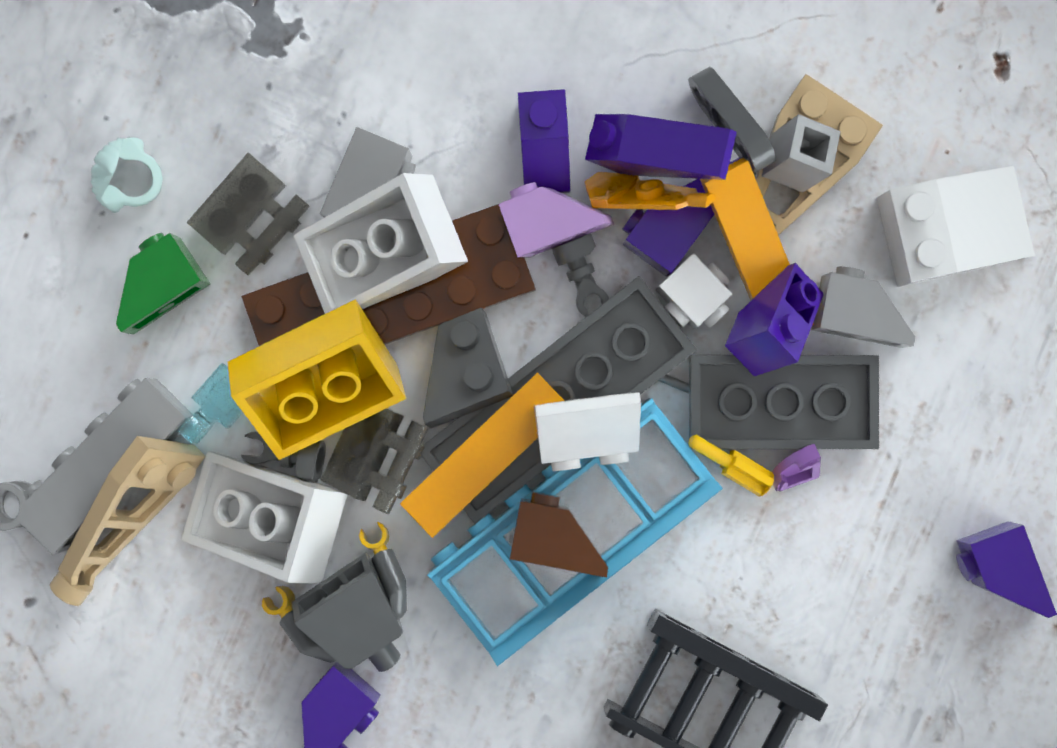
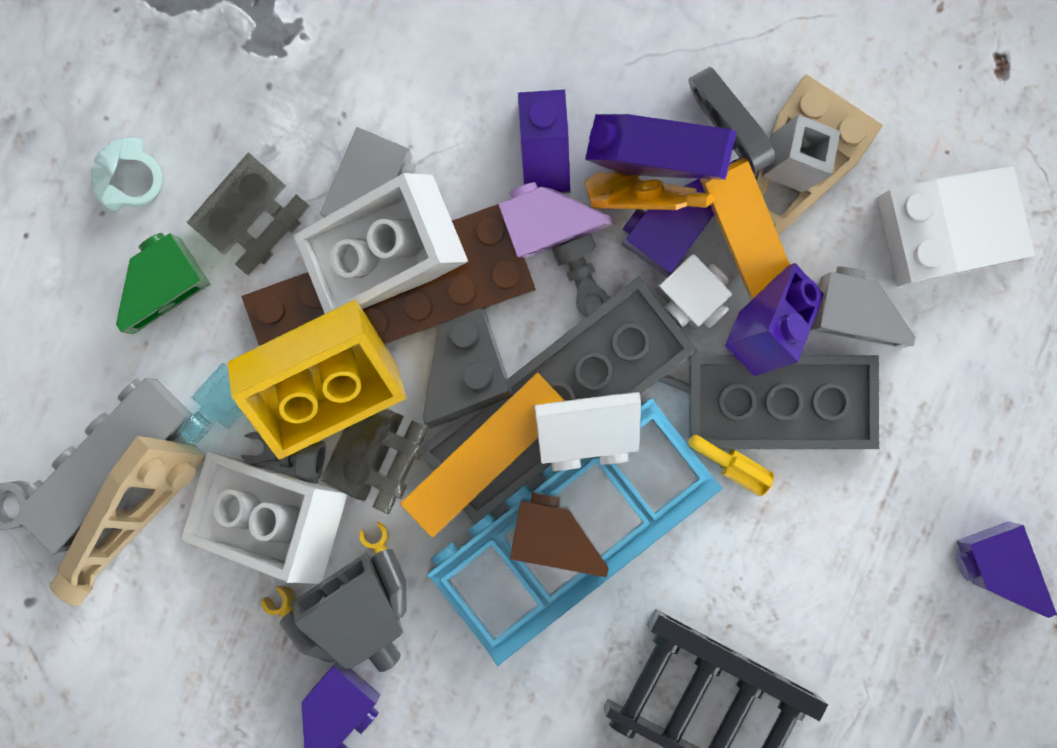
medium lavender tile [772,444,821,492] -> none

